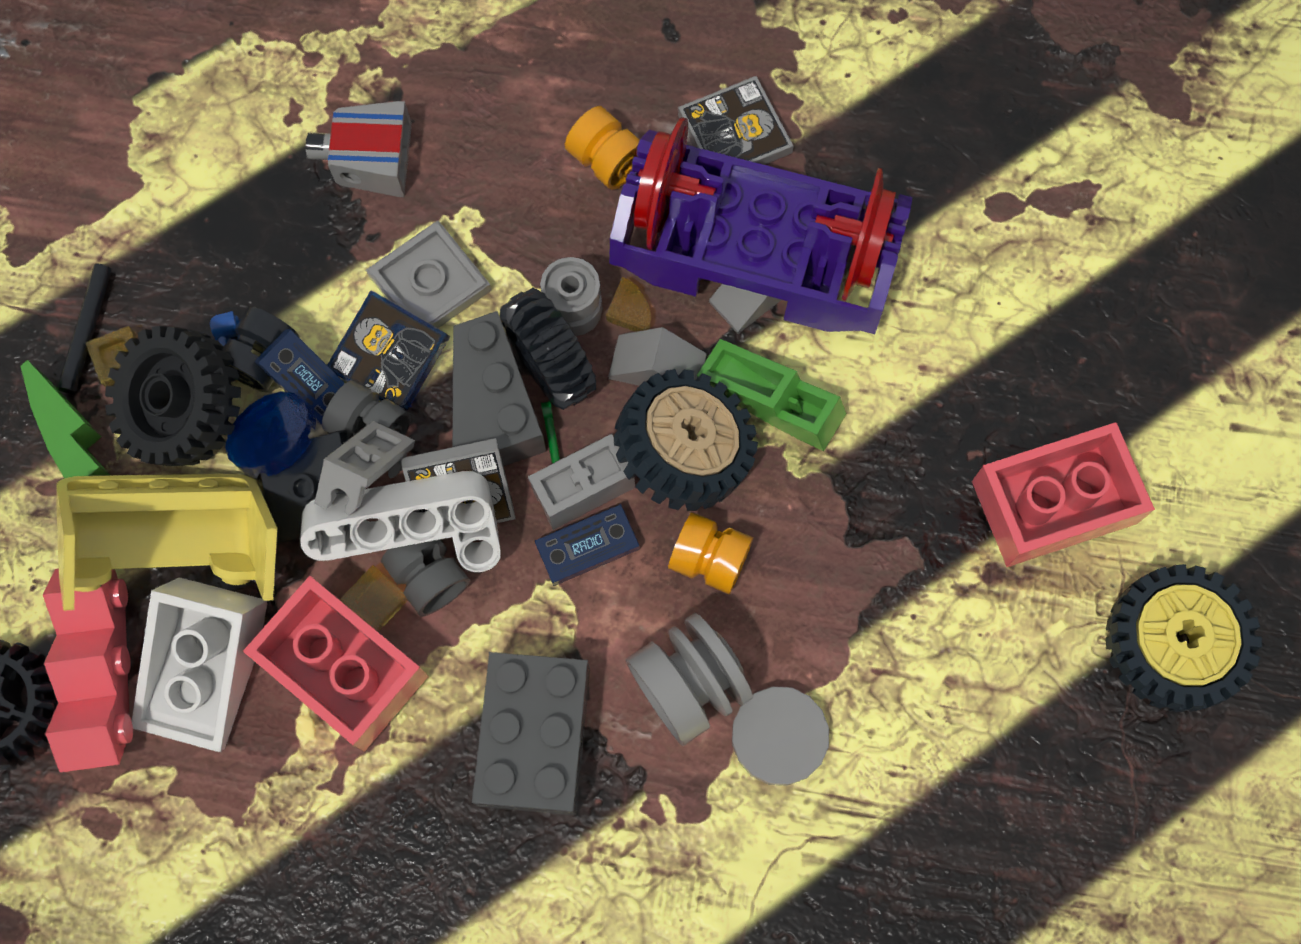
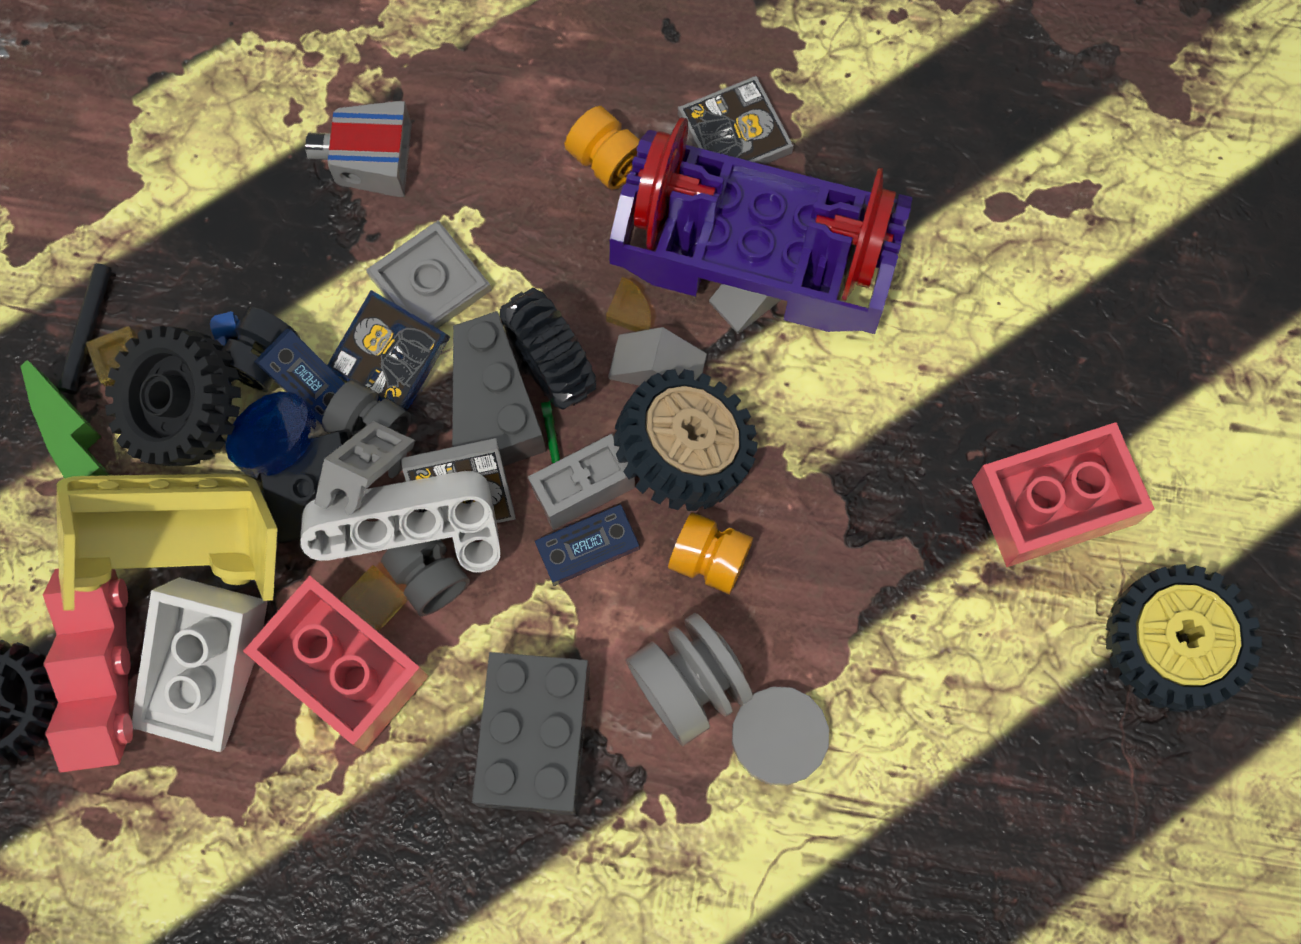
light grey wheel [540,257,603,336] -> none
bright green slope [697,339,846,451] -> none

